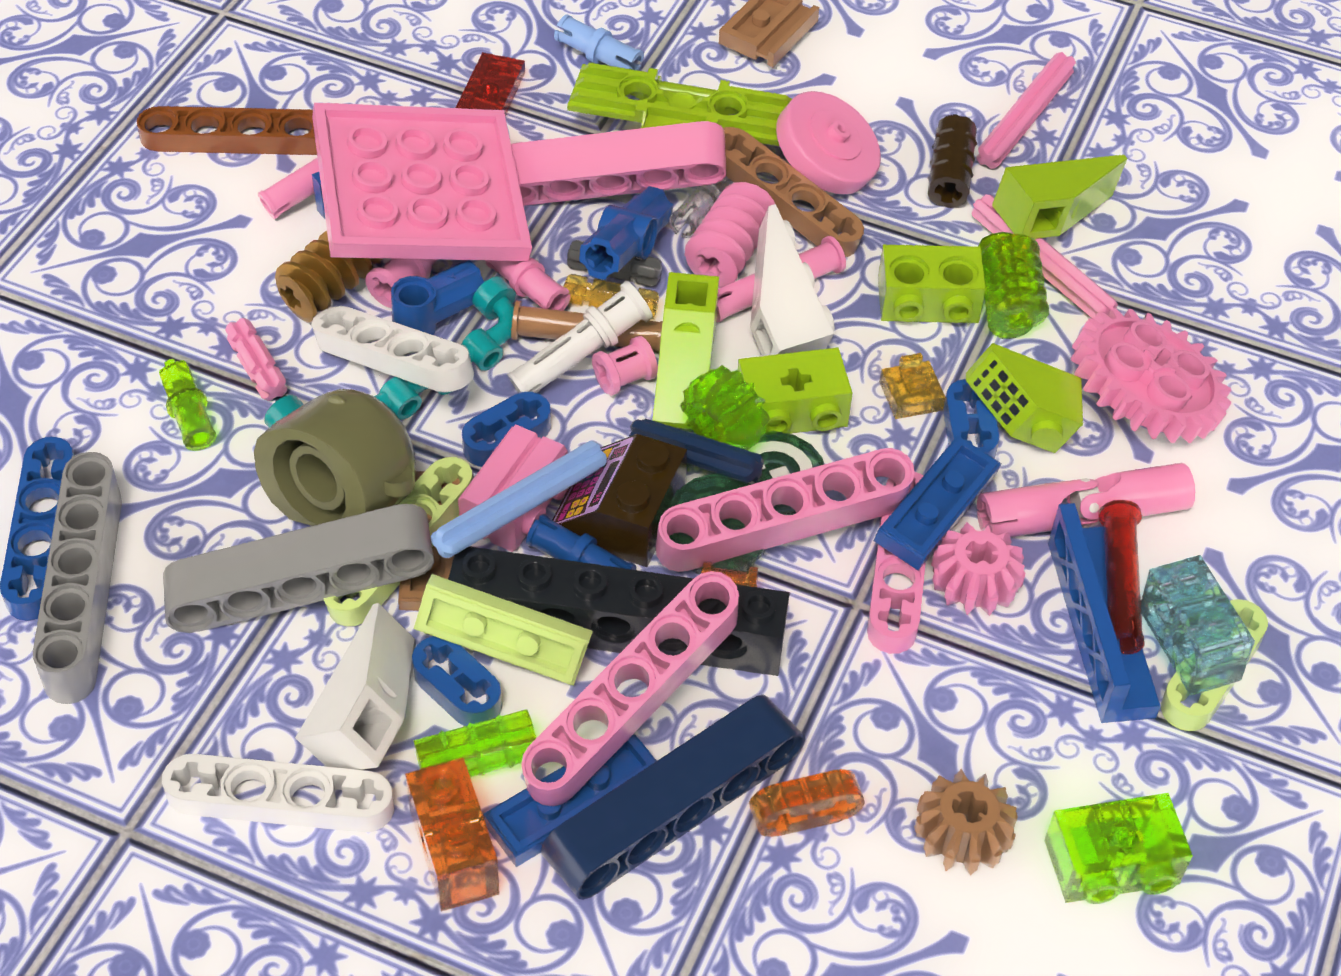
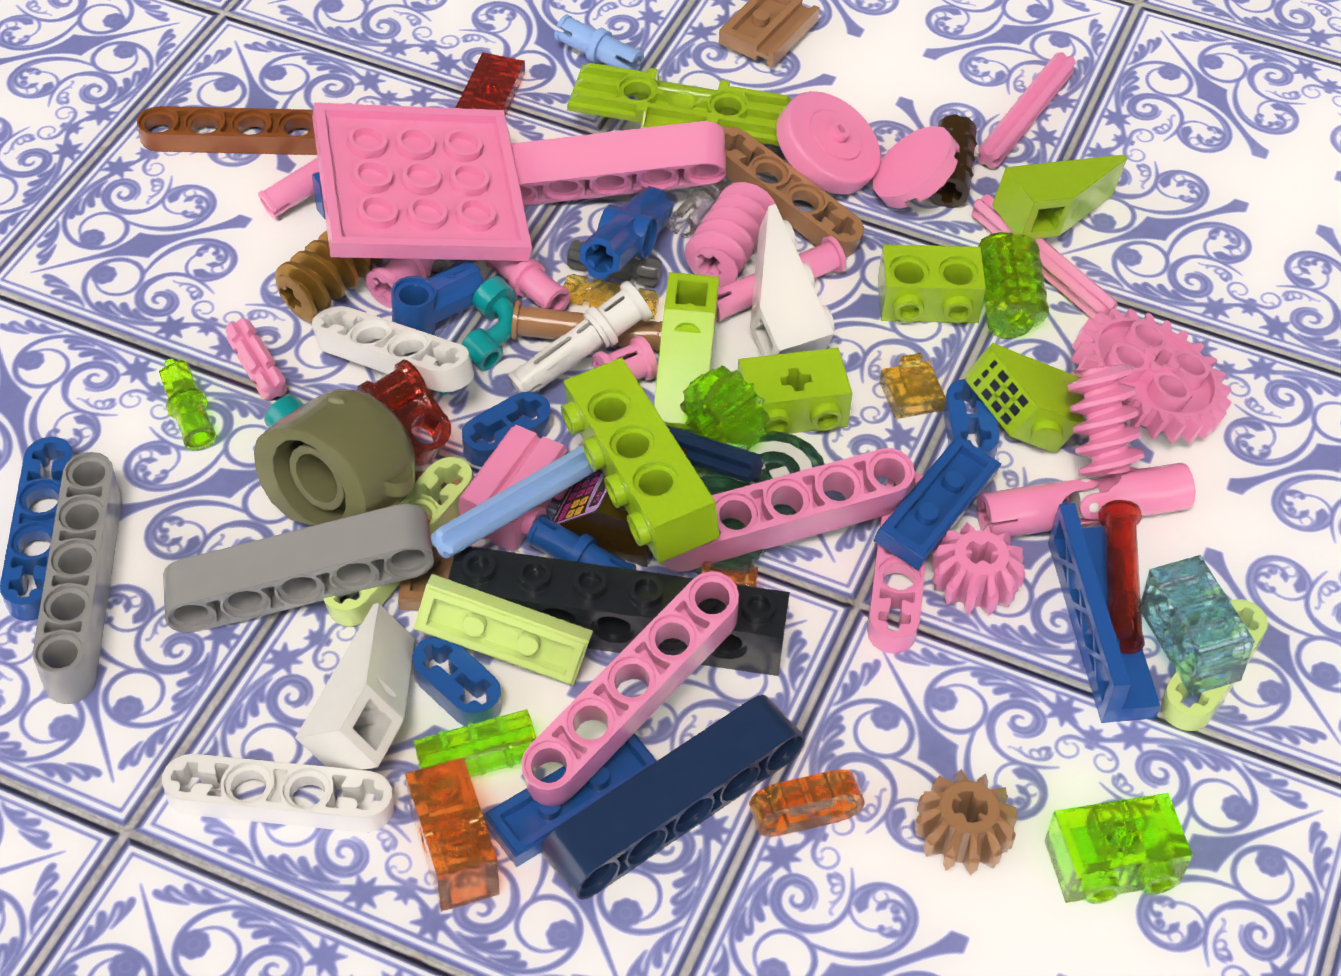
none -> clear red piece [357,359,451,466]
none -> lime brick [560,357,720,563]
none -> bright pink tile [873,126,960,209]
none -> bright pink piece [1067,364,1144,476]

